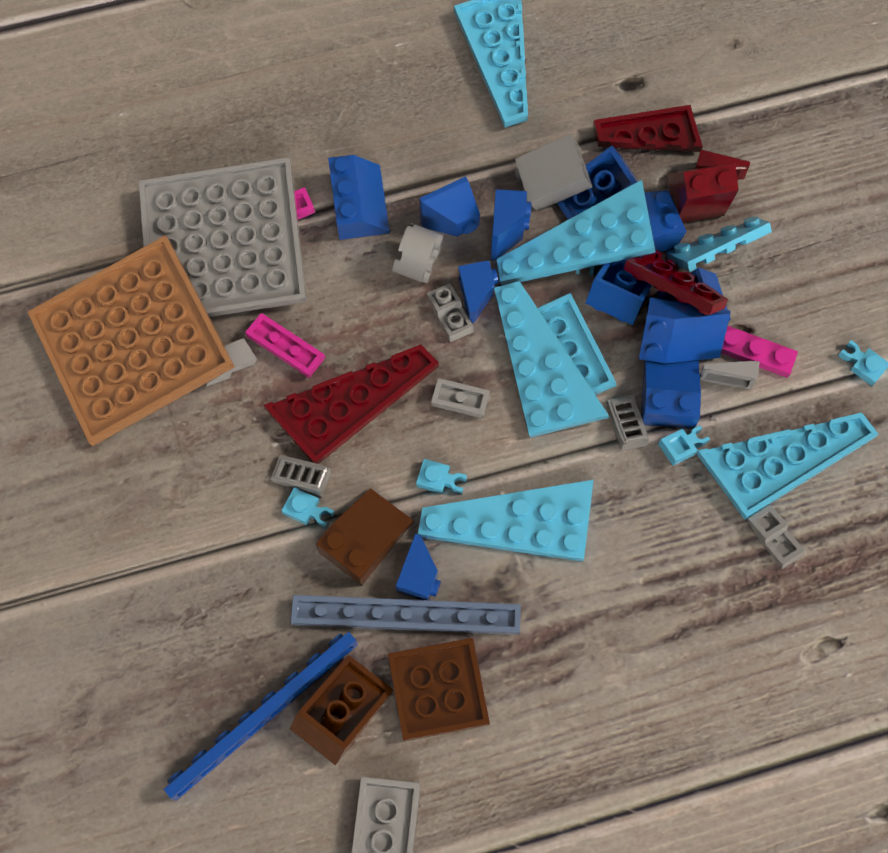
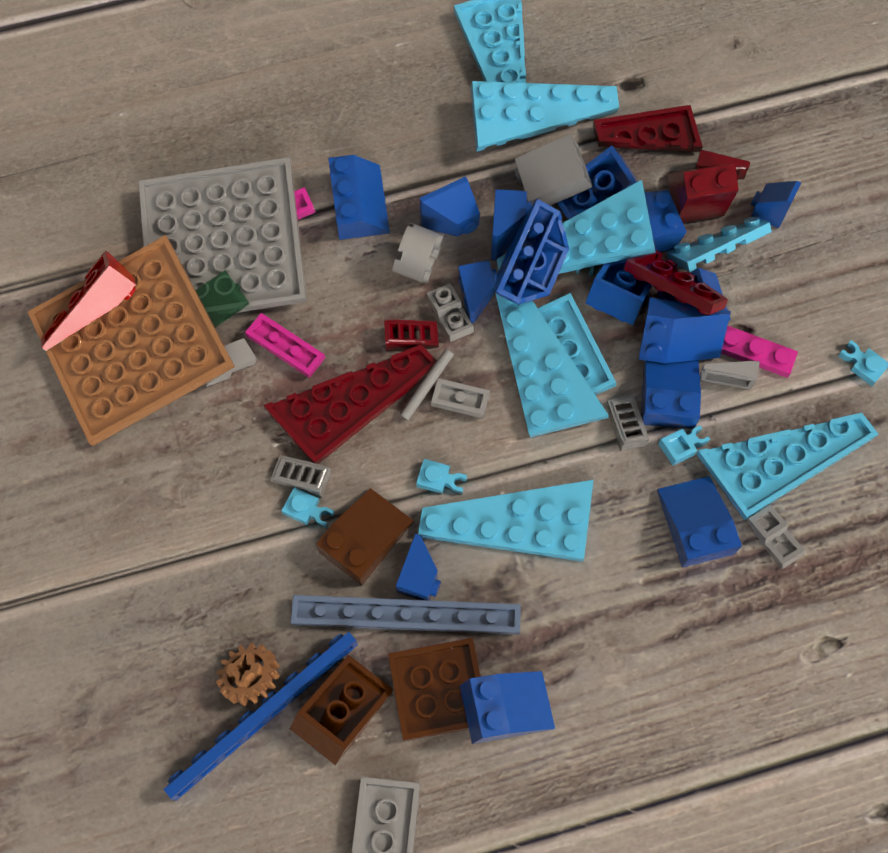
none -> wedge [41,250,136,351]
none -> clear green piece [196,270,250,328]
none -> medium nougat gear [216,643,280,706]
none -> dark red slope [384,320,439,351]
none -> light grey bar [400,349,454,421]
none -> blue slope [460,671,555,744]
none -> medium azure wing [471,81,619,152]
none -> blue wedge [495,199,569,305]
none -> blue slope [657,476,742,568]
none -> blue slope [751,181,801,228]

